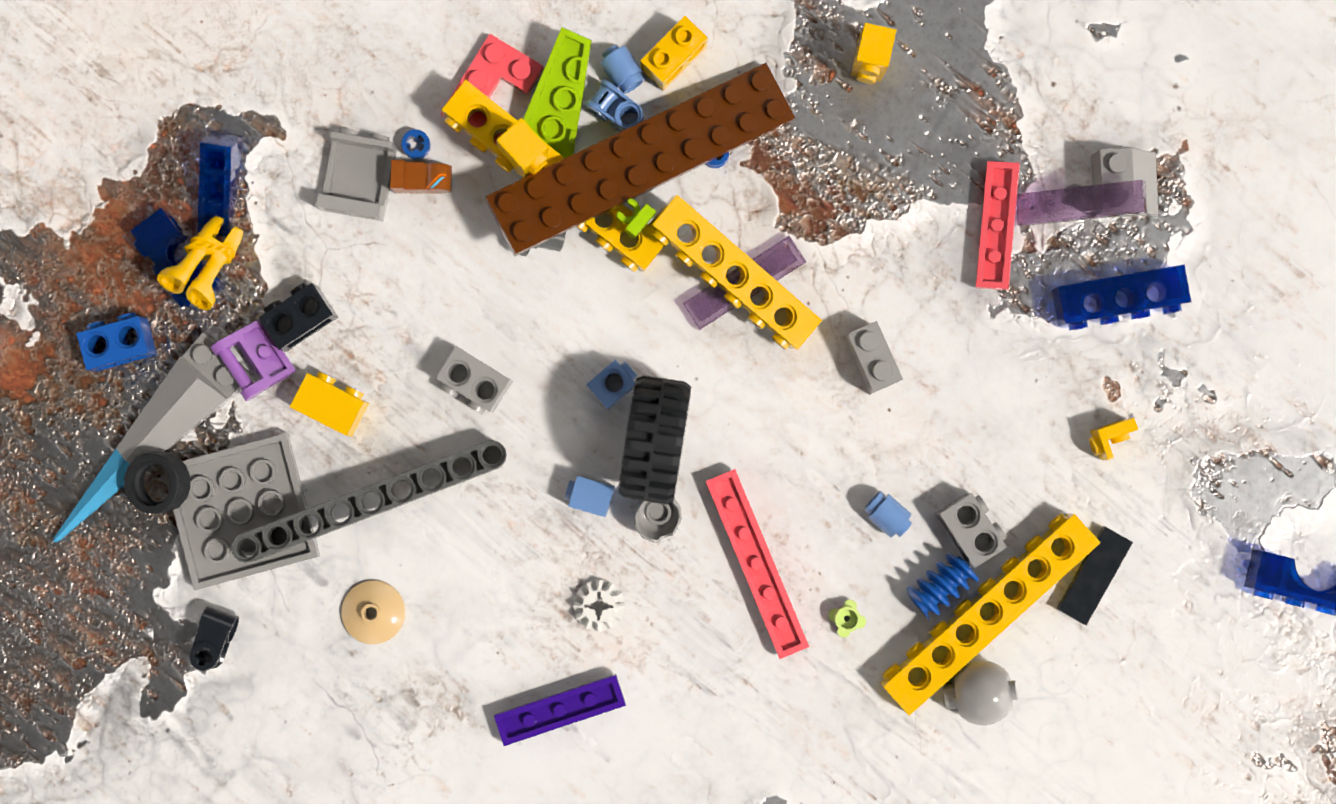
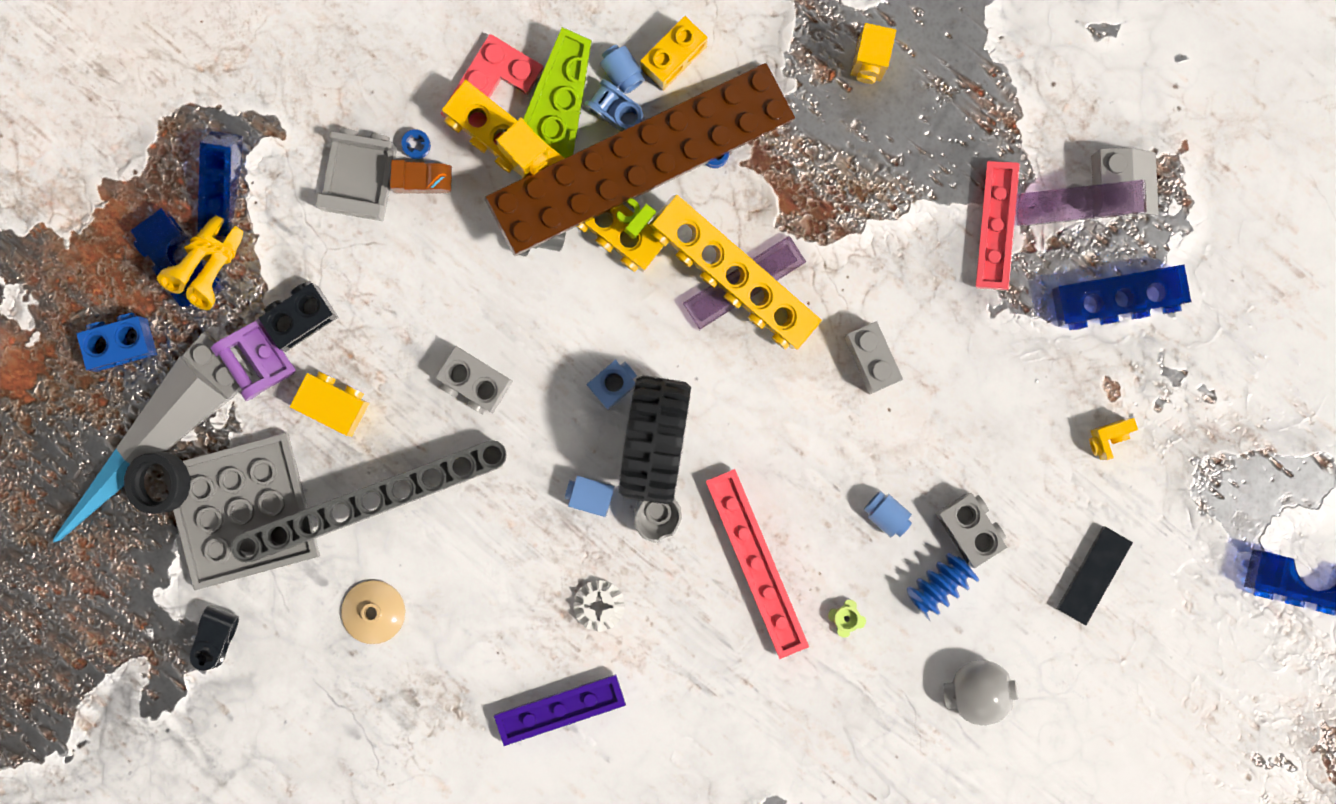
yellow brick [880,513,1101,716] -> none

